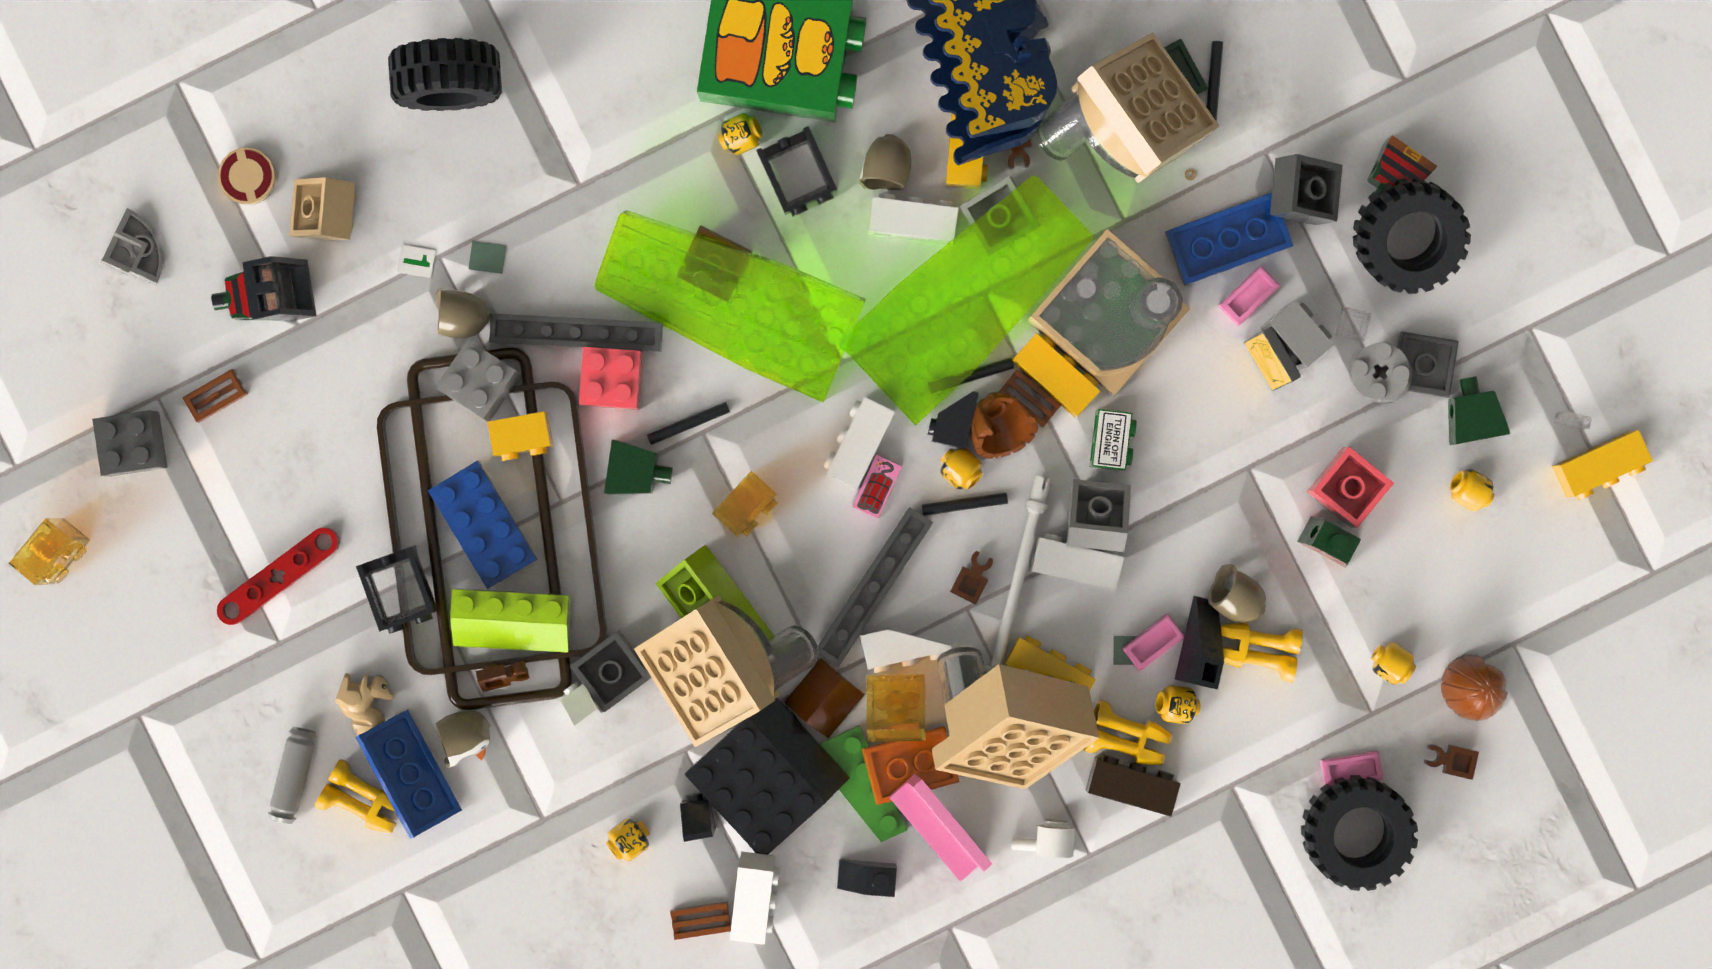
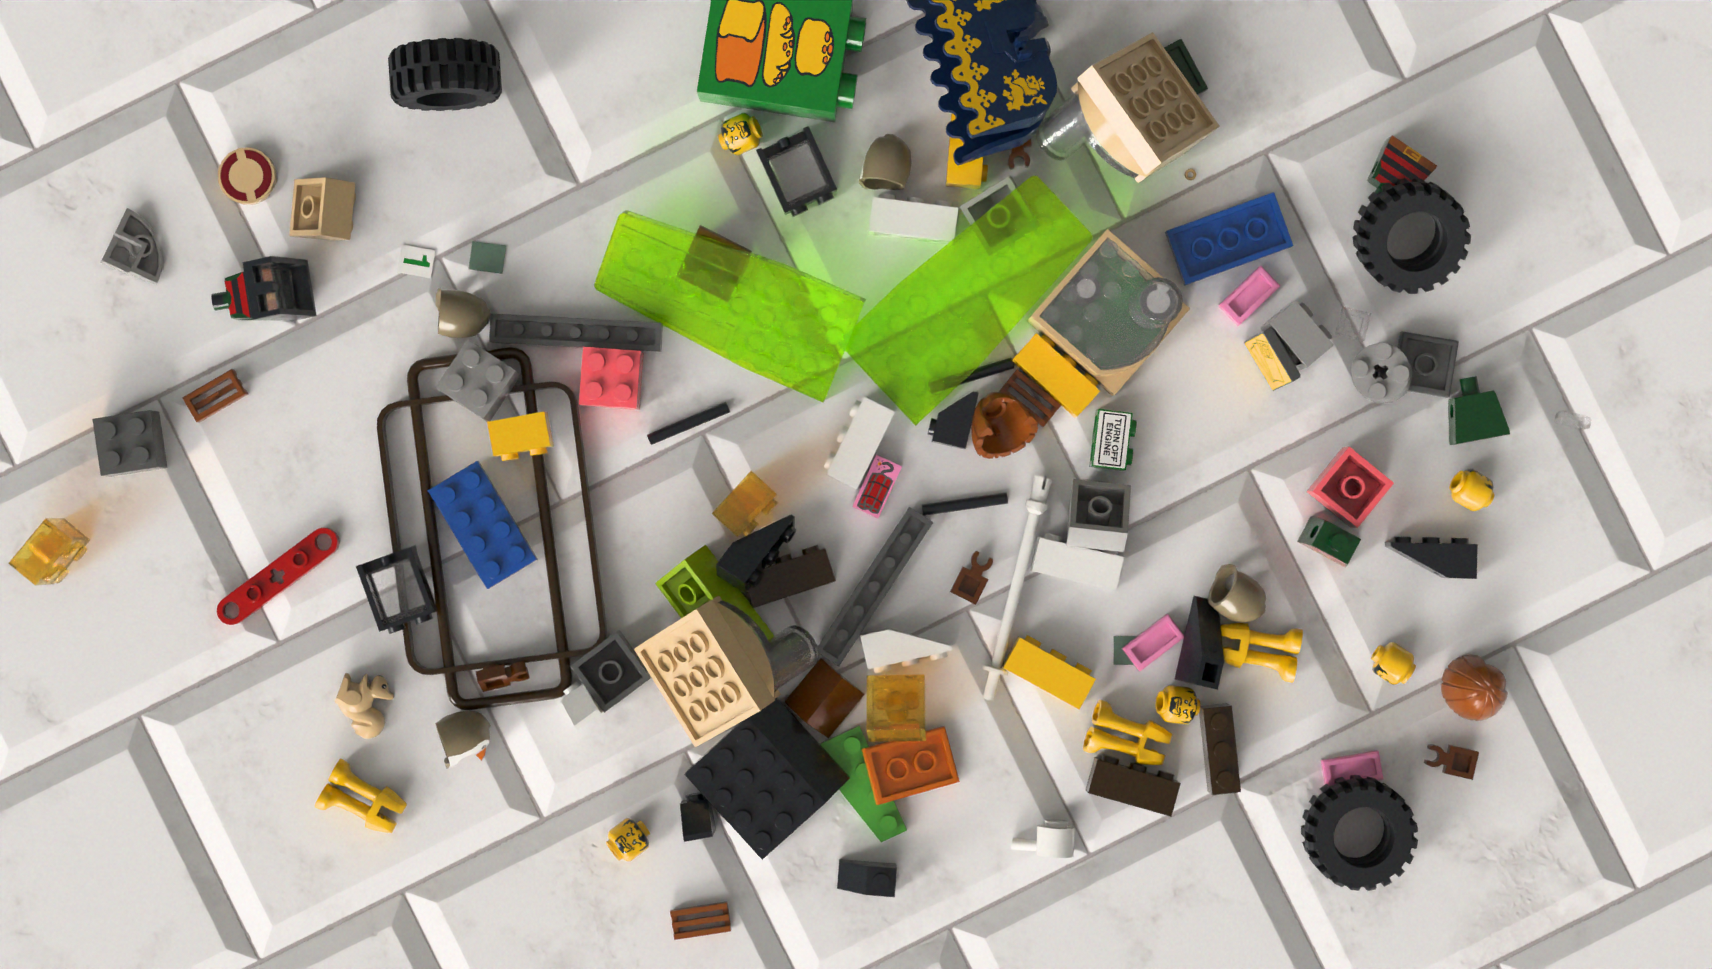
light grey axle [268,727,317,824] -> none
blue plate [355,709,462,839] -> none
lime slope [450,588,572,653] -> none
dark green torso [604,439,673,495] -> none
white brick [730,851,780,944] -> none
bright pink panel [890,774,992,881] -> none
tan piece [932,647,1099,789] -> none
yellow head [940,448,983,490] -> none
black bar [1206,41,1223,122] -> none
dark grey brick [1270,154,1343,225] -> none
yellow brick [1552,430,1653,500] -> none
none -> black slope [716,514,796,594]
none -> dark brown brick [748,545,836,608]
none -> dark brown brick [1199,703,1241,795]
none -> black slope [1385,537,1478,579]

